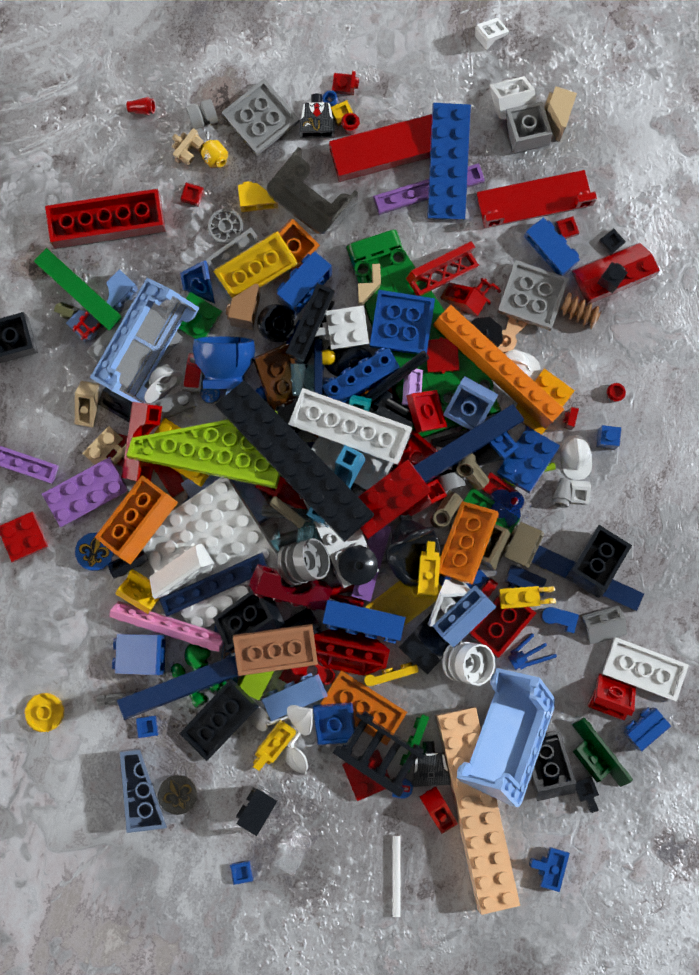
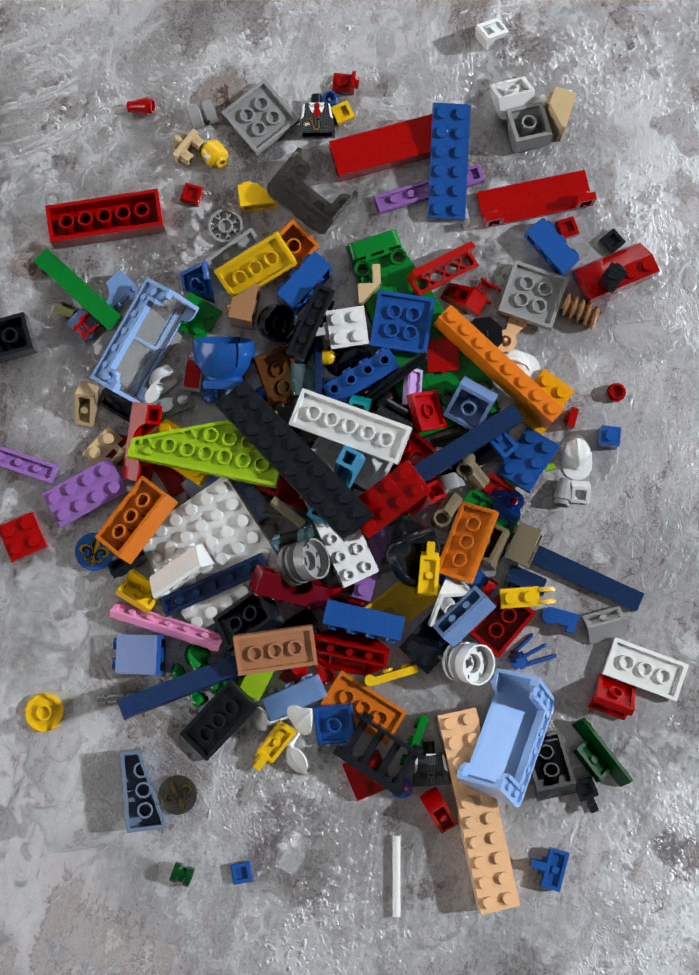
blue tile [136,716,159,738] -> none
black piece [236,785,279,836] -> none
black dish [338,546,378,585] -> none
red cone [341,113,360,135] -> none
black brick [565,525,632,598] -> none
blue brick [623,707,671,752] -> none
none -> dark green wheel [169,861,195,887]

